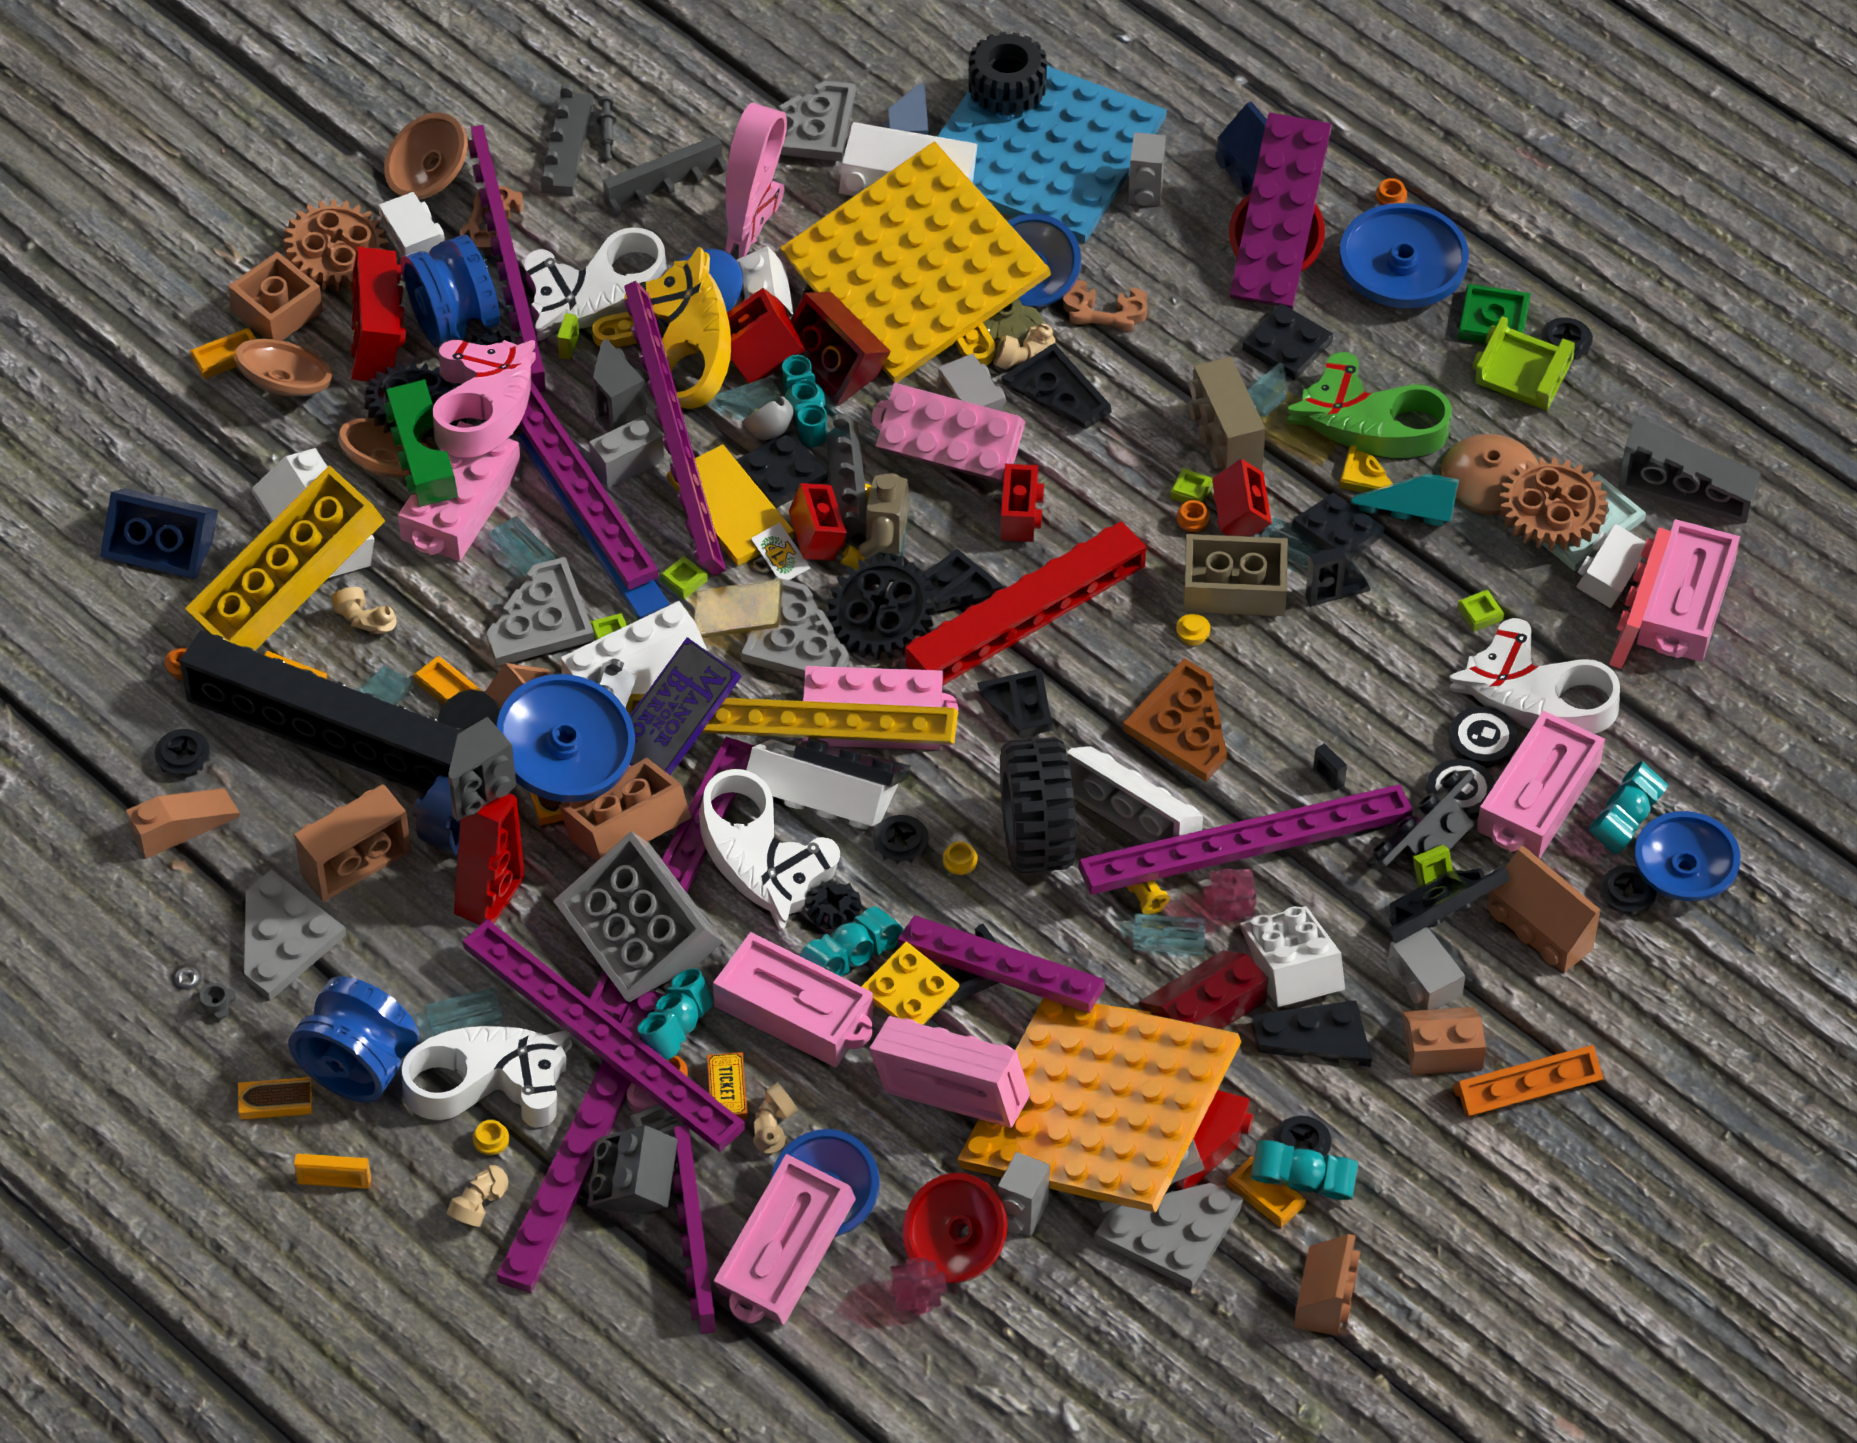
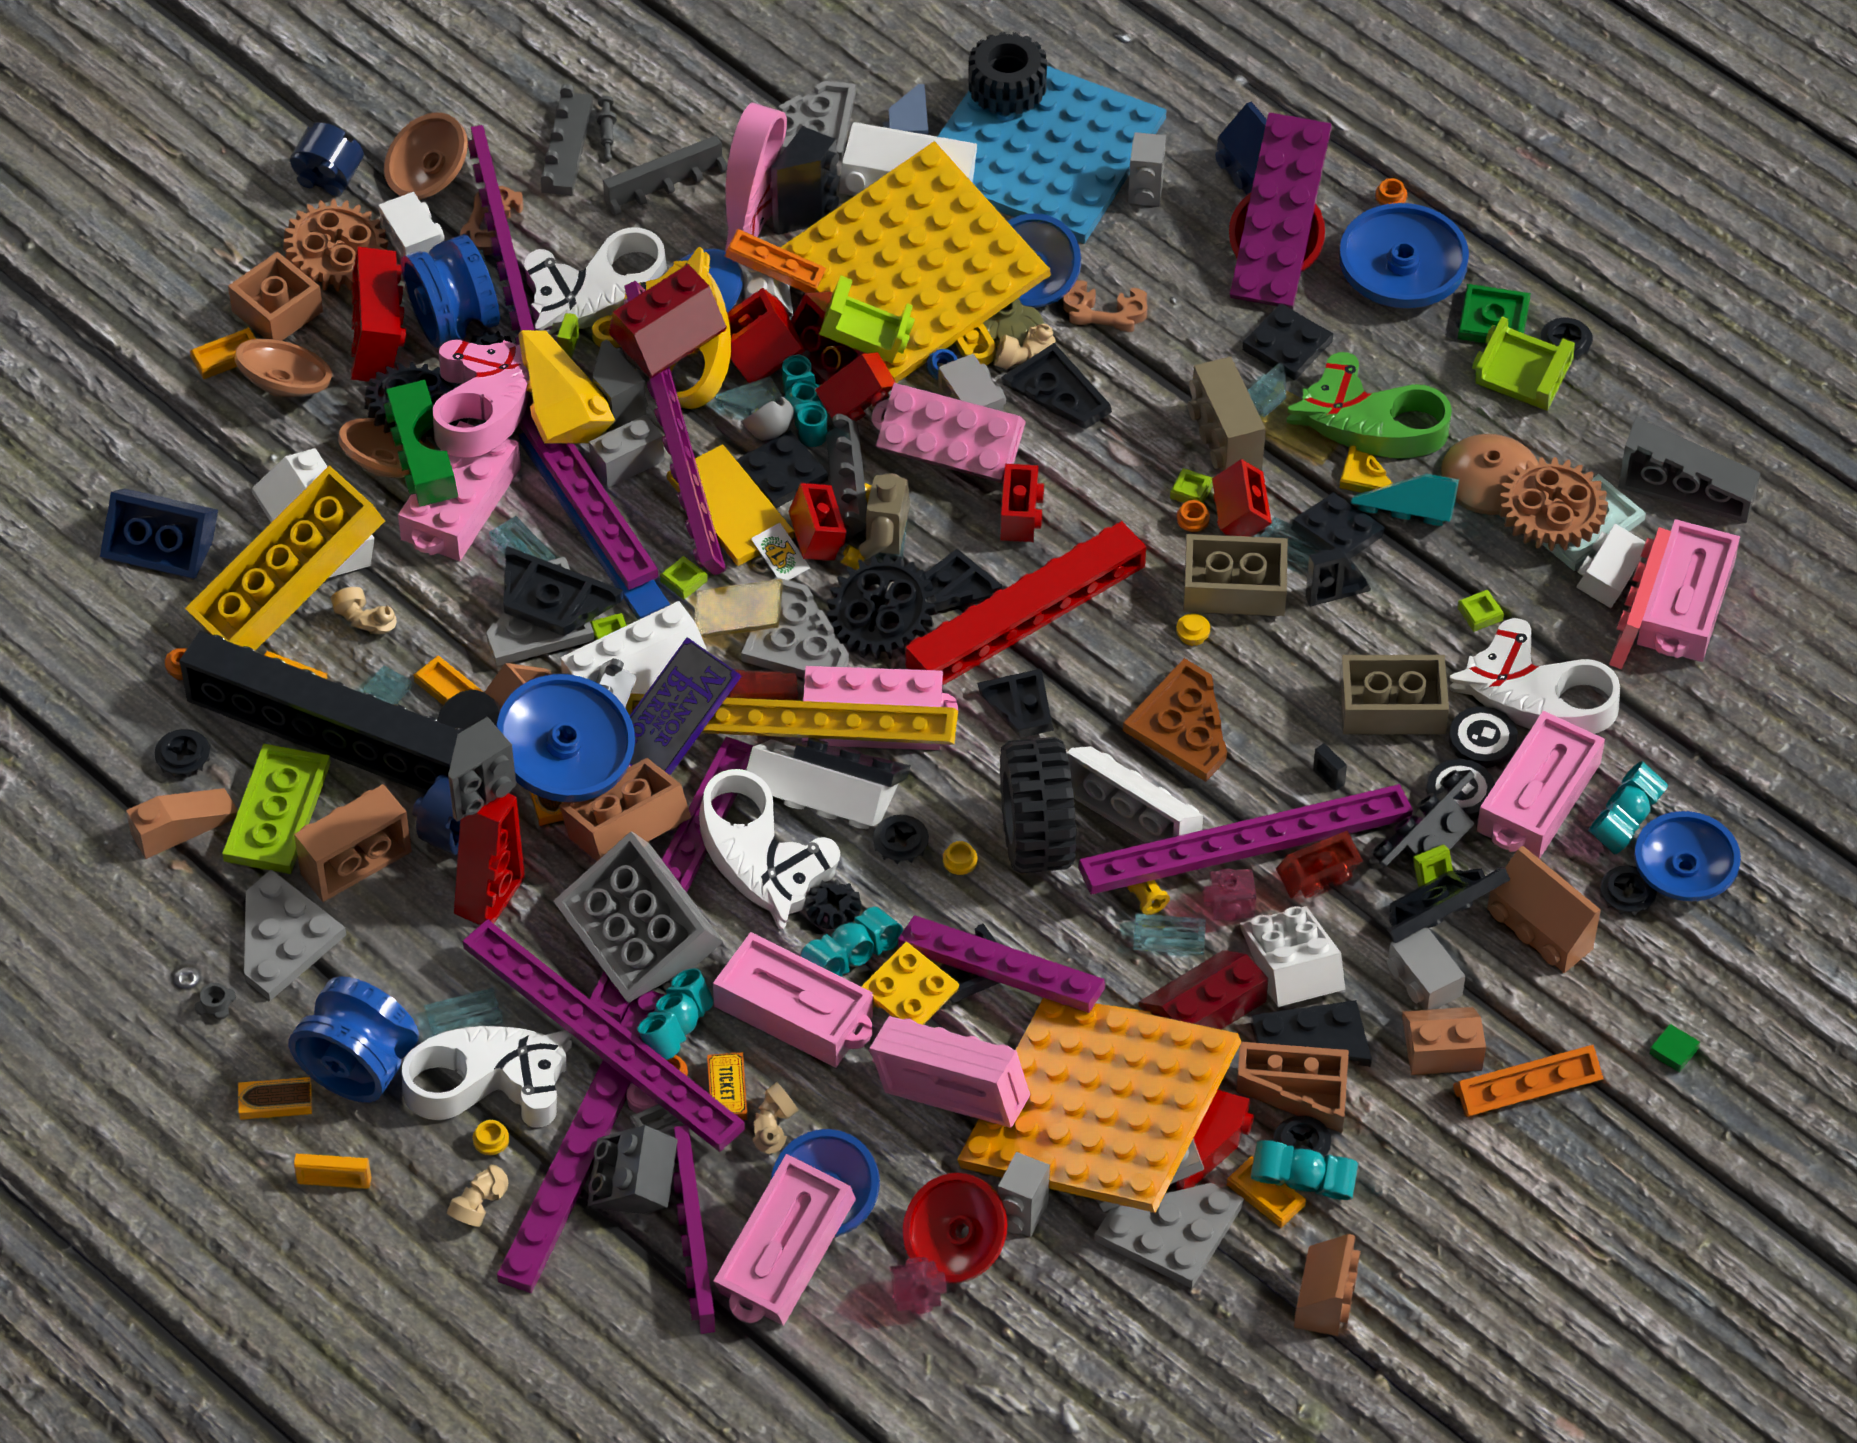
none -> lime plate [222,743,331,874]
none -> dark blue brick [290,122,364,197]
none -> black wing [503,546,623,636]
none -> yellow wedge [518,330,615,443]
none -> dark red slope [609,264,727,379]
none -> orange tile [724,229,826,293]
none -> clear red plant [727,668,798,701]
none -> black slope [771,126,840,235]
none -> red brick [815,352,896,422]
none -> lime panel [819,275,915,363]
none -> blue plate [926,349,957,380]
none -> nougat wedge [1236,1042,1349,1133]
none -> clear red brick [1275,831,1363,899]
none -> dark tan brick [1339,655,1449,734]
none -> green tile [1649,1024,1700,1073]

